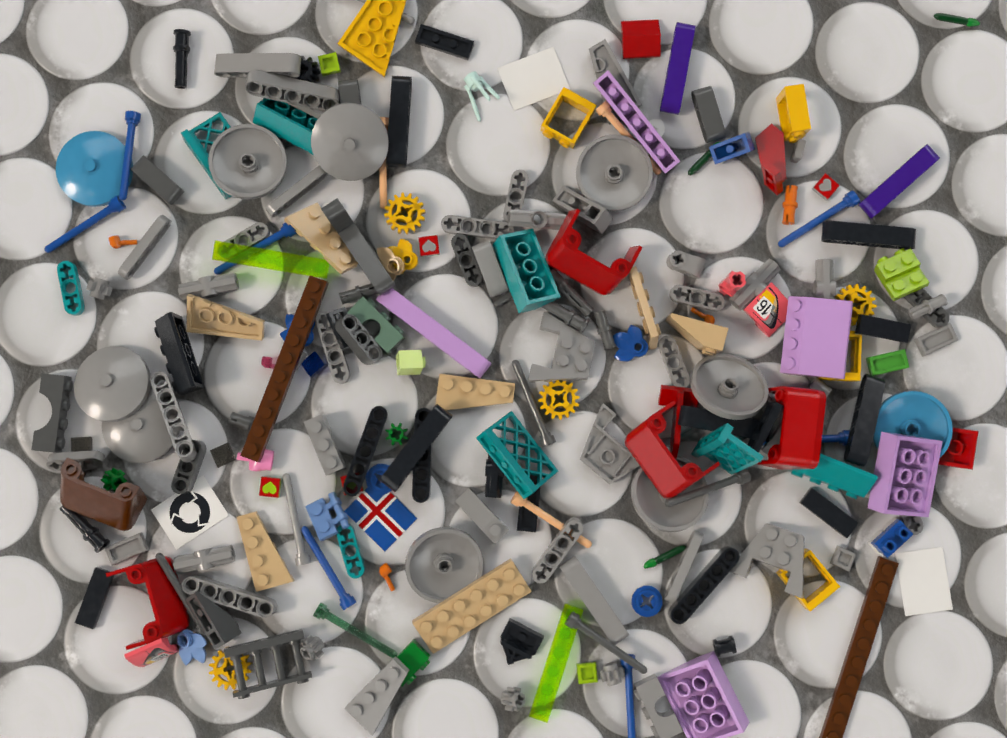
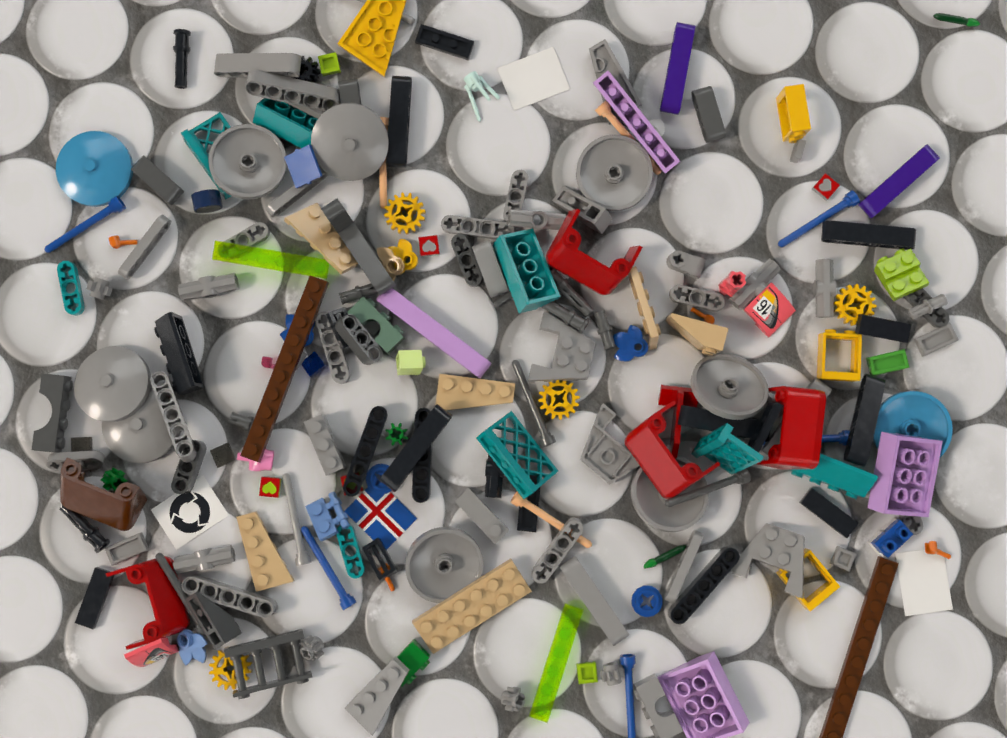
blue piece [119,111,141,200] -> none
tan wing [186,294,265,341] -> none
blue piece [214,222,297,275] -> none
clear green piece [313,603,397,658] -> none
black slope [500,618,544,665] -> none
yellow window [541,87,597,149] -> none
dark grey piece [565,611,647,674] -> none
red slope [621,20,661,59] -> none
light grey beam [658,336,690,388] -> none
dark green piece [688,142,720,175] -> none
blue slope [709,132,755,165] -> none
black bush [712,635,737,657] -> none
red piece [755,124,787,196] -> none
lavender slope [780,296,853,379] -> none
orange pin [782,185,798,225] -> none
red slope [938,428,979,470] -> none
none -> dark blue piece [191,189,223,213]
none -> piece [284,145,322,188]
none -> black tile [362,538,398,582]
none -> orange hand [925,541,951,559]

